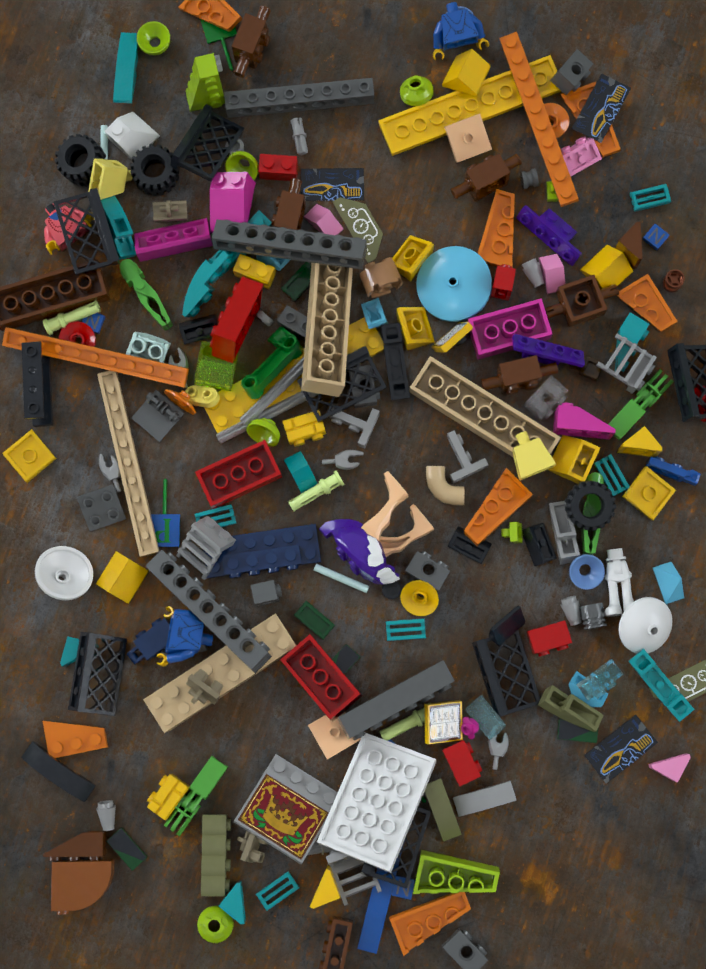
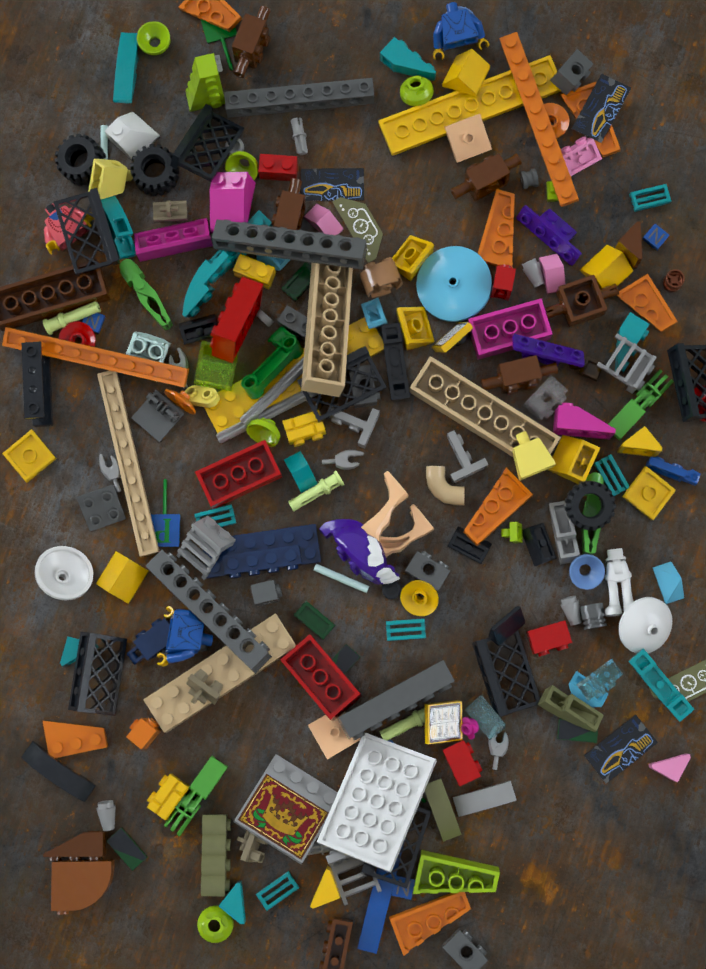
none -> orange brick [126,717,162,750]
none -> teal slope [380,37,436,81]

